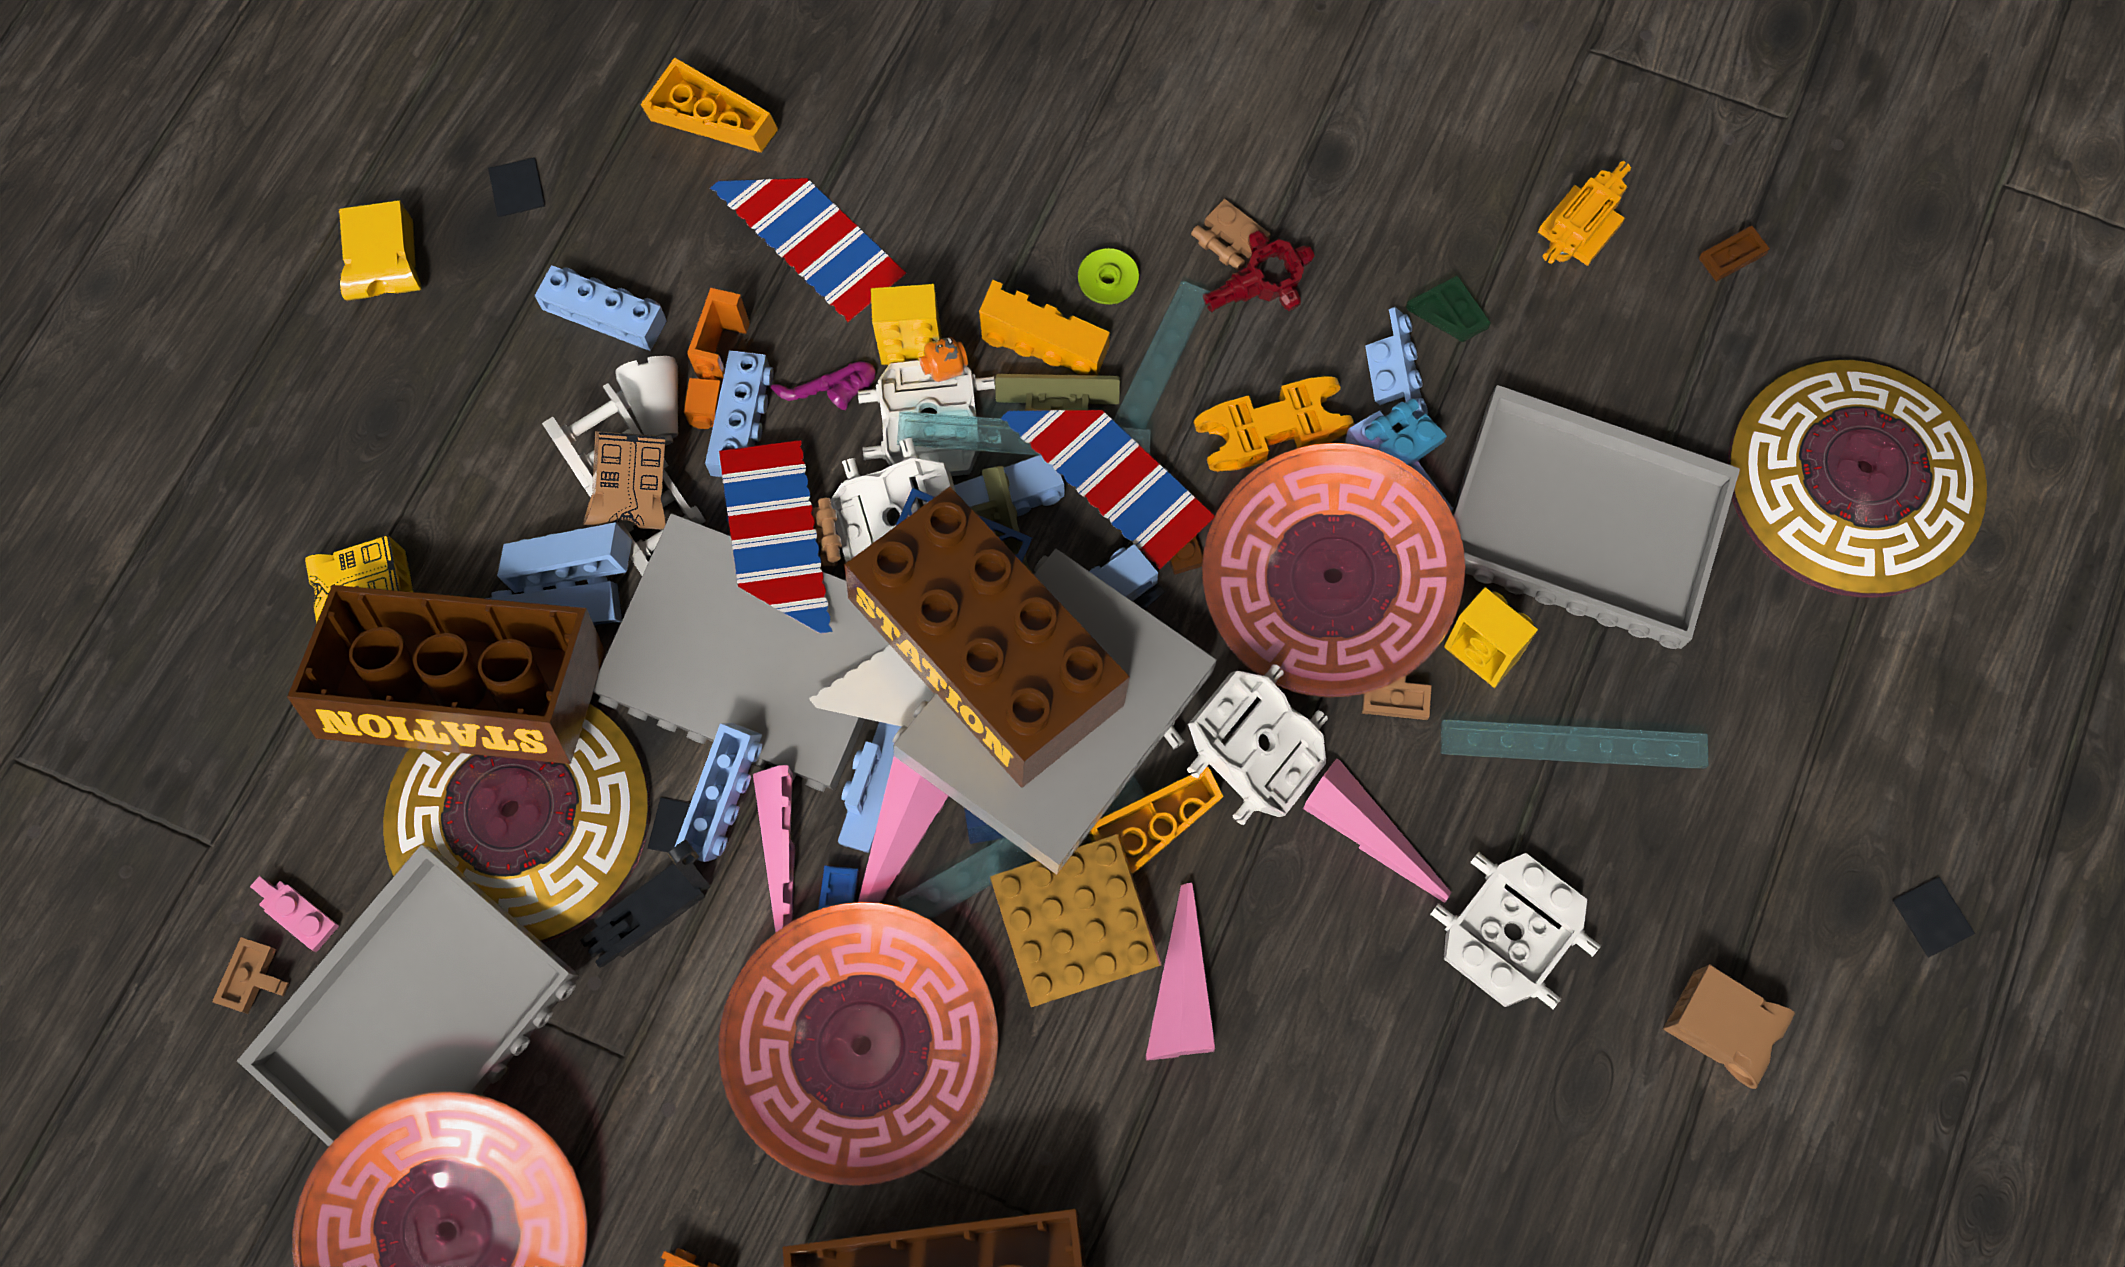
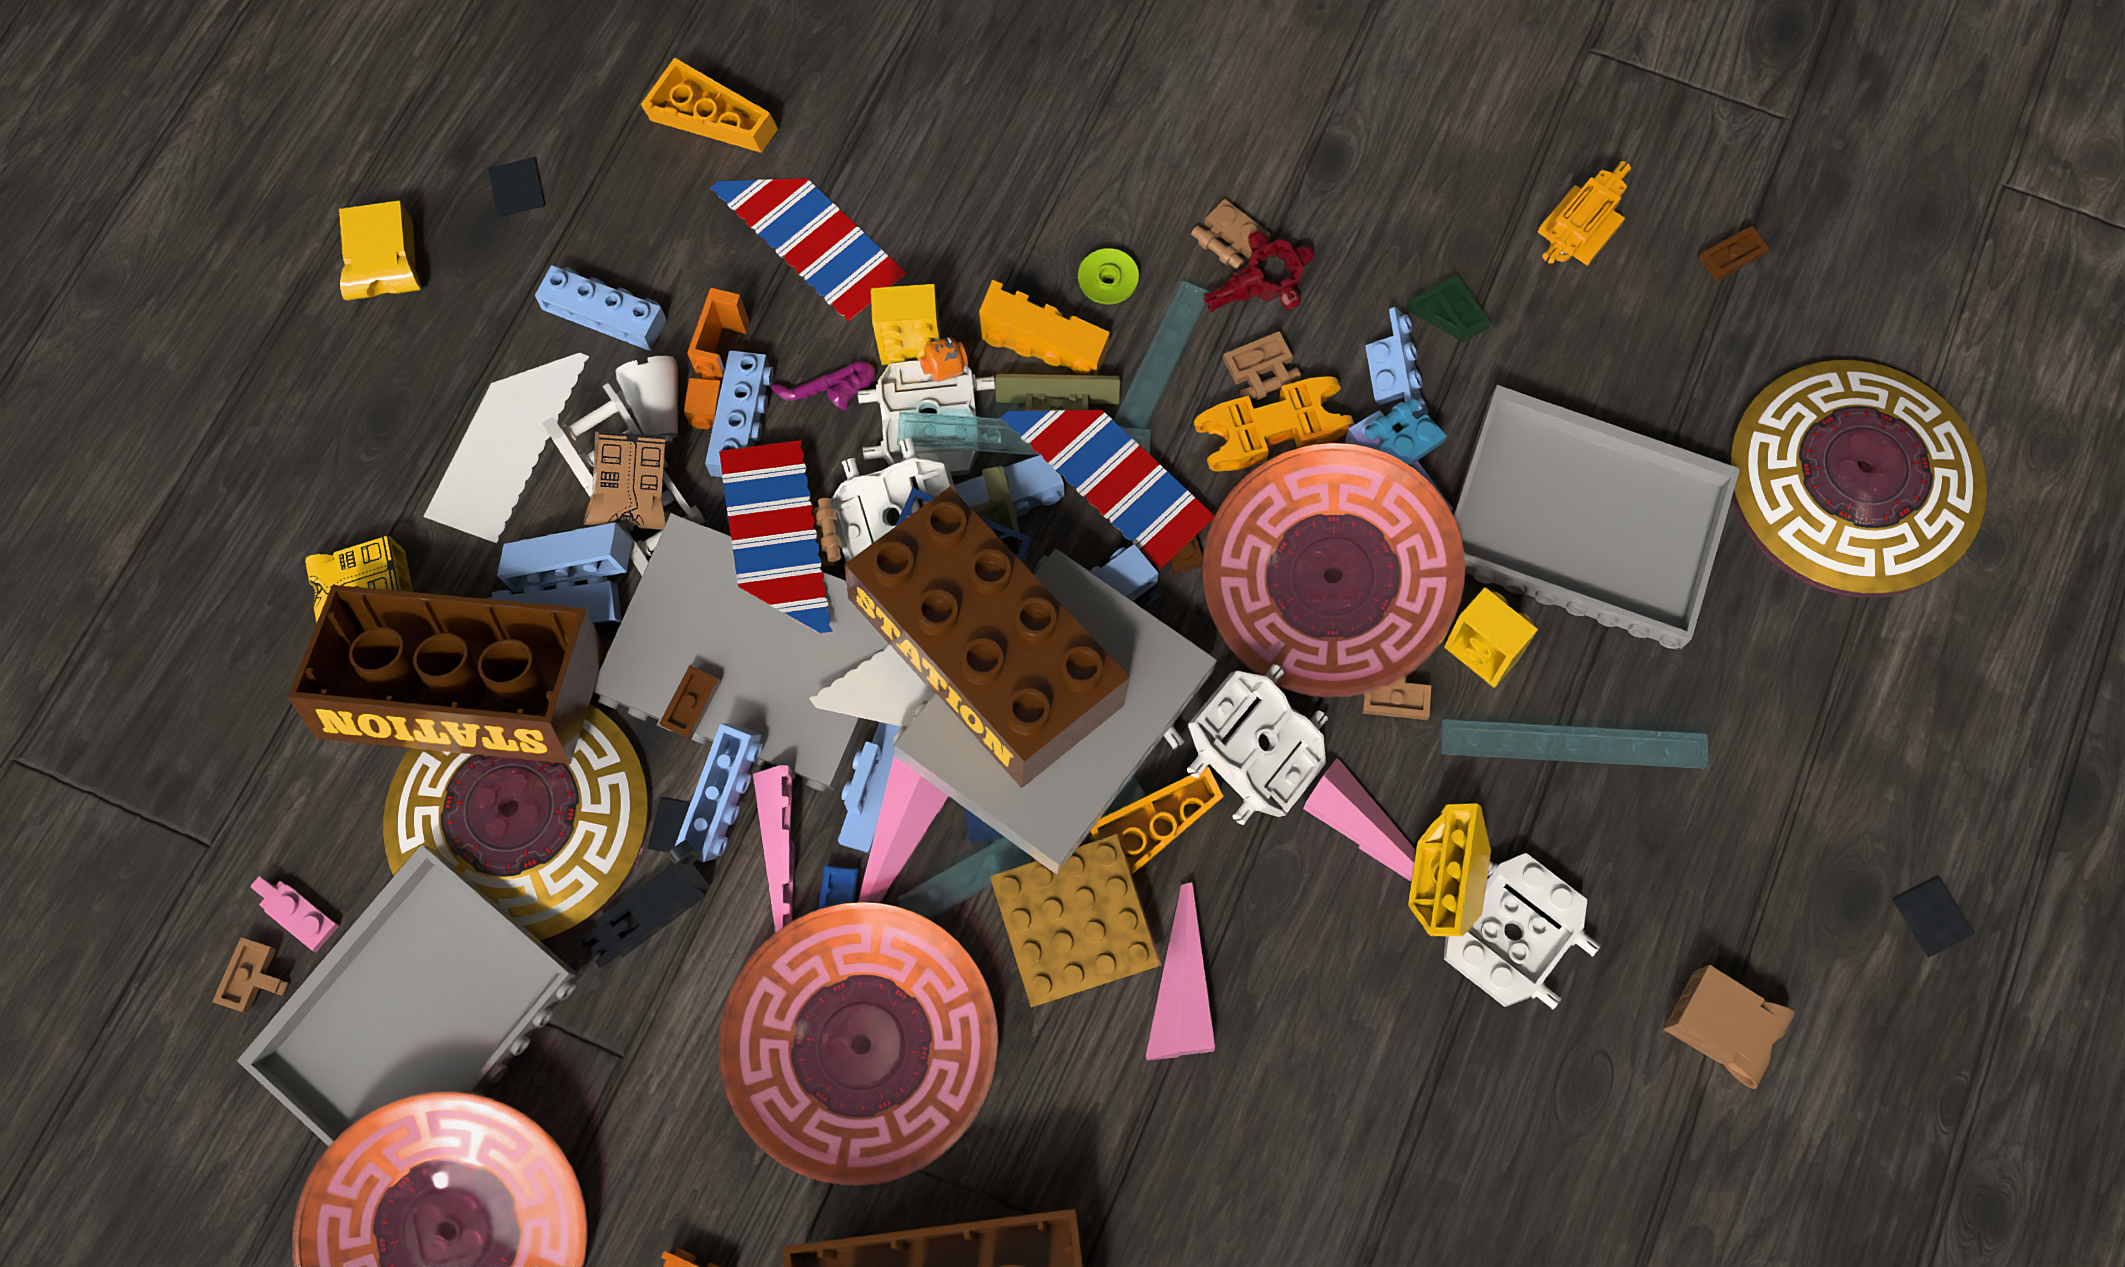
none -> white sticker [423,353,590,543]
none -> reddish brown plate [659,665,721,740]
none -> medium nougat plate [1223,331,1301,400]
none -> yellow wedge [1408,804,1491,936]

